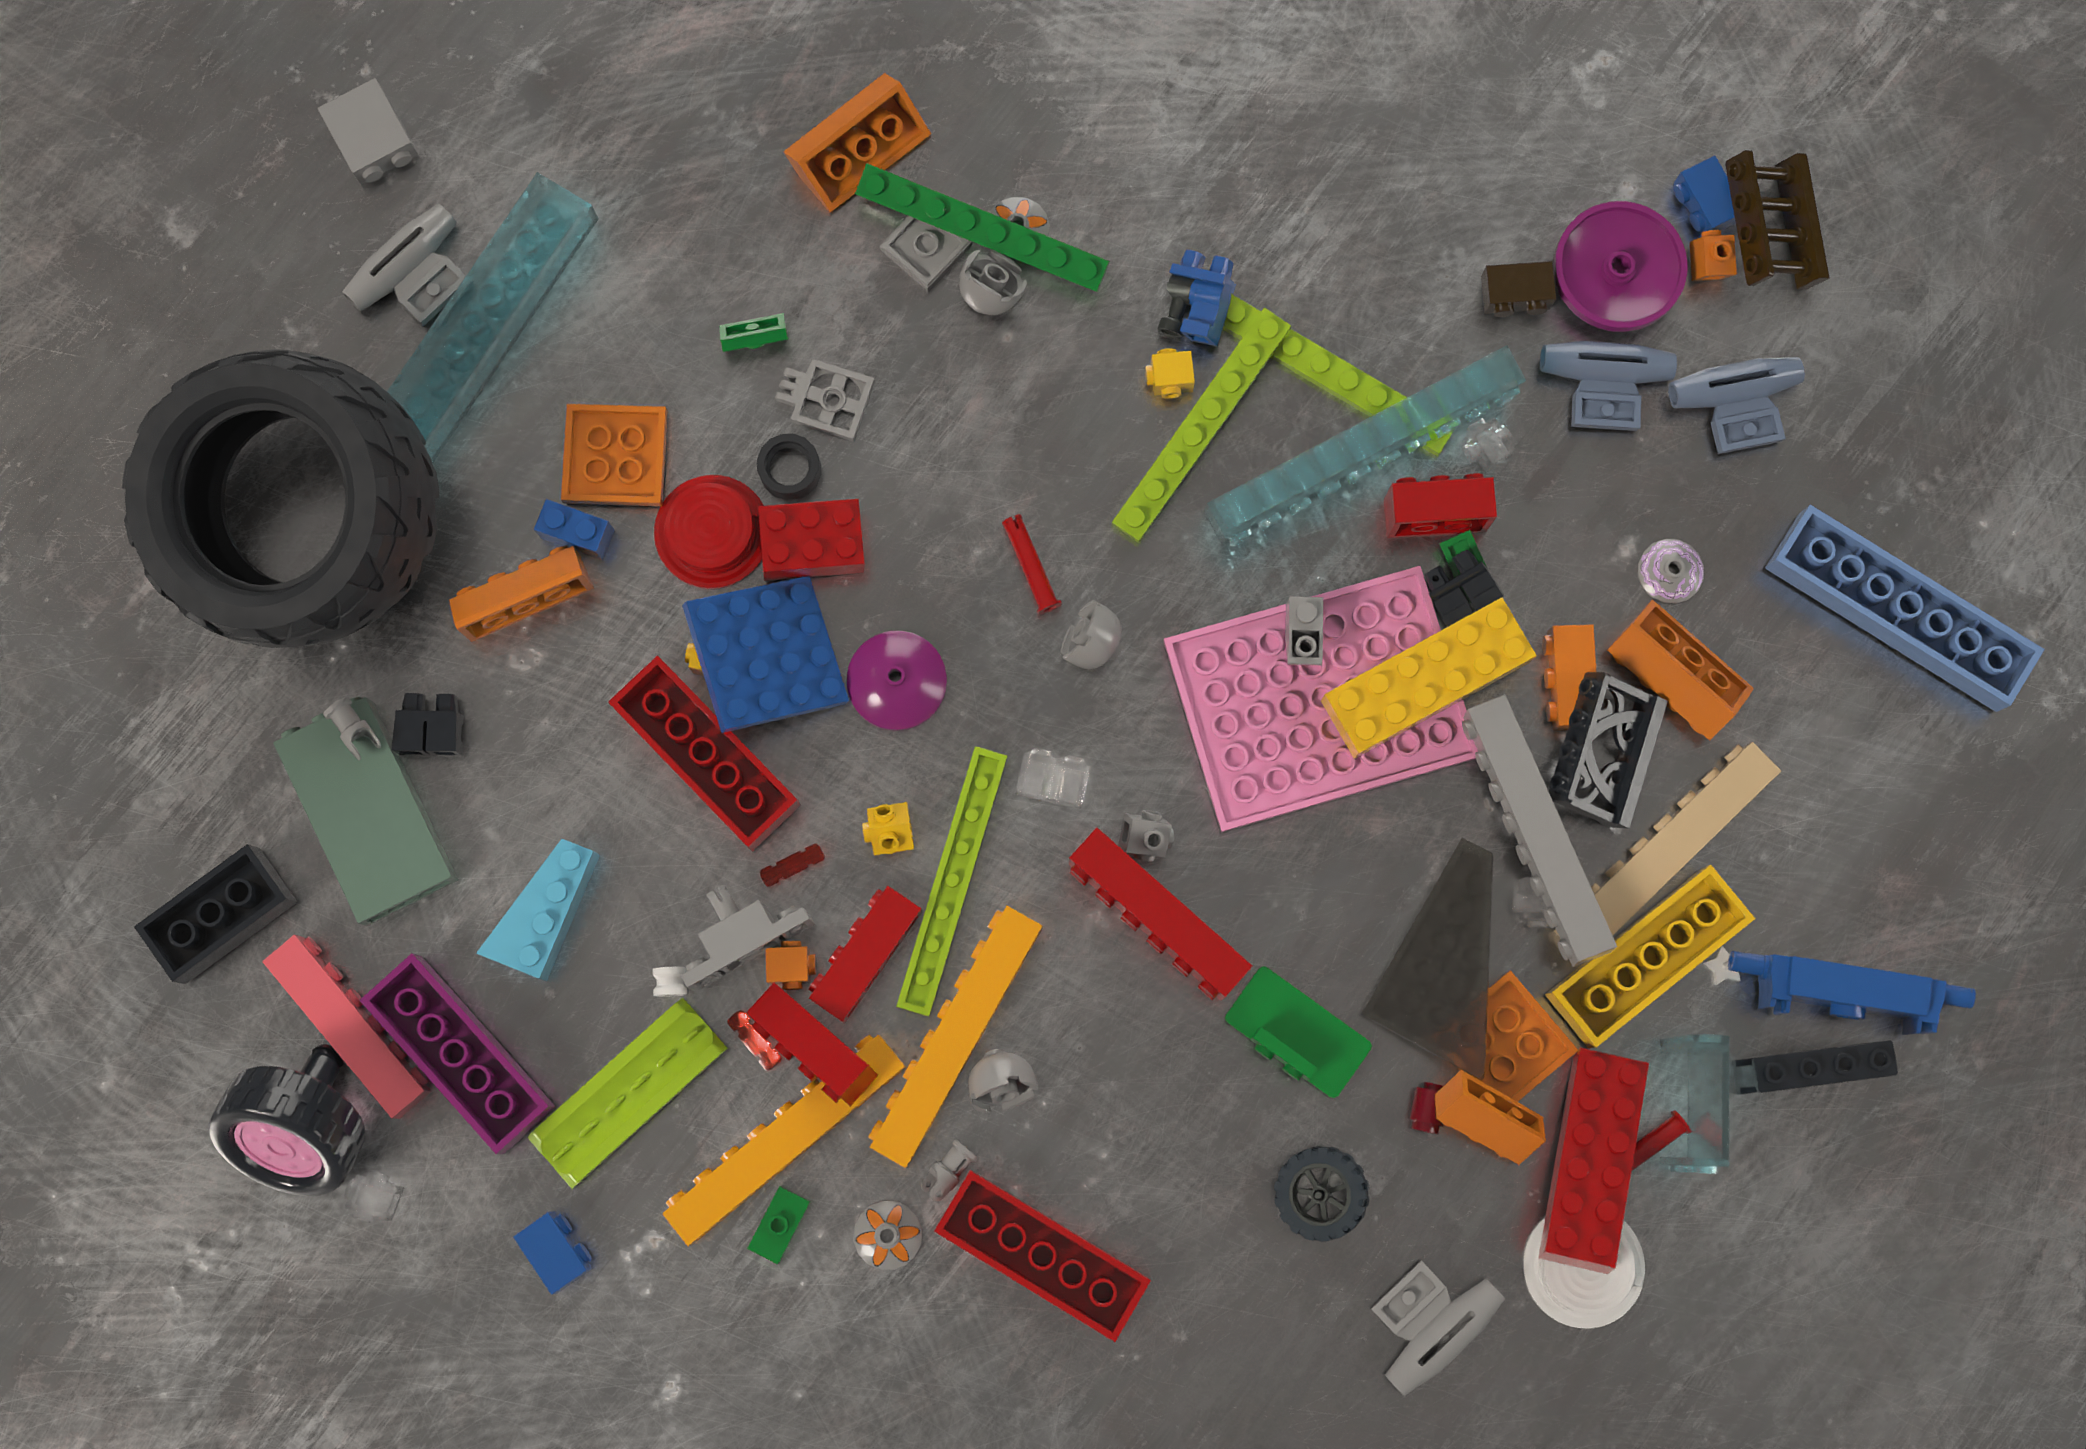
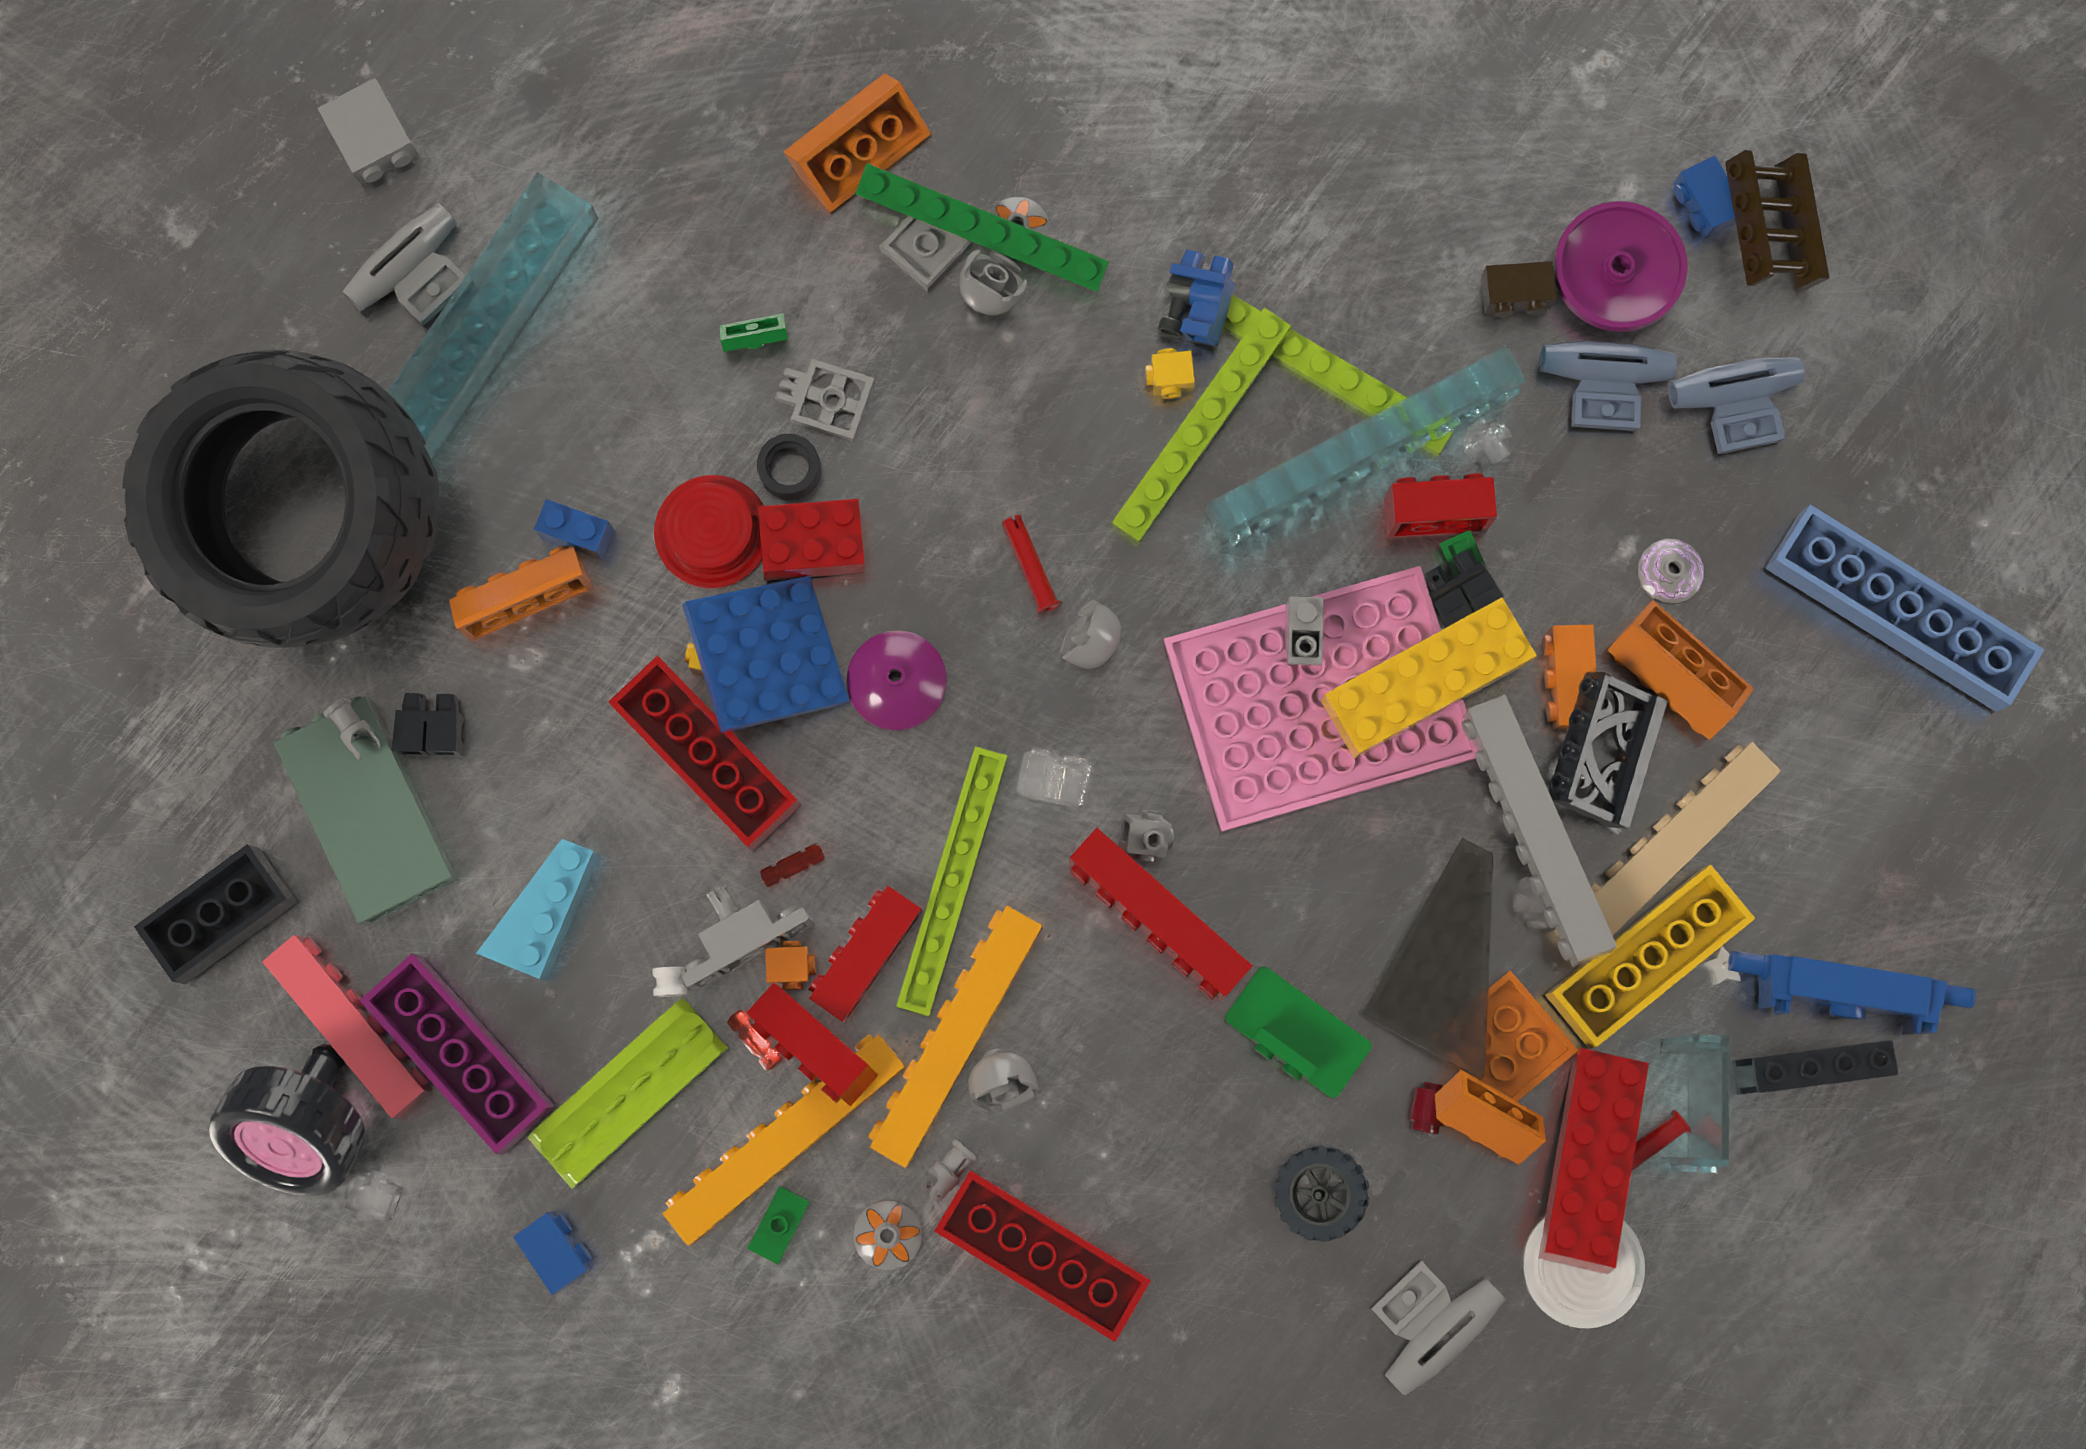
orange plate [561,404,668,506] -> none
yellow brick [862,802,914,855] -> none
orange brick [1689,230,1737,281] -> none

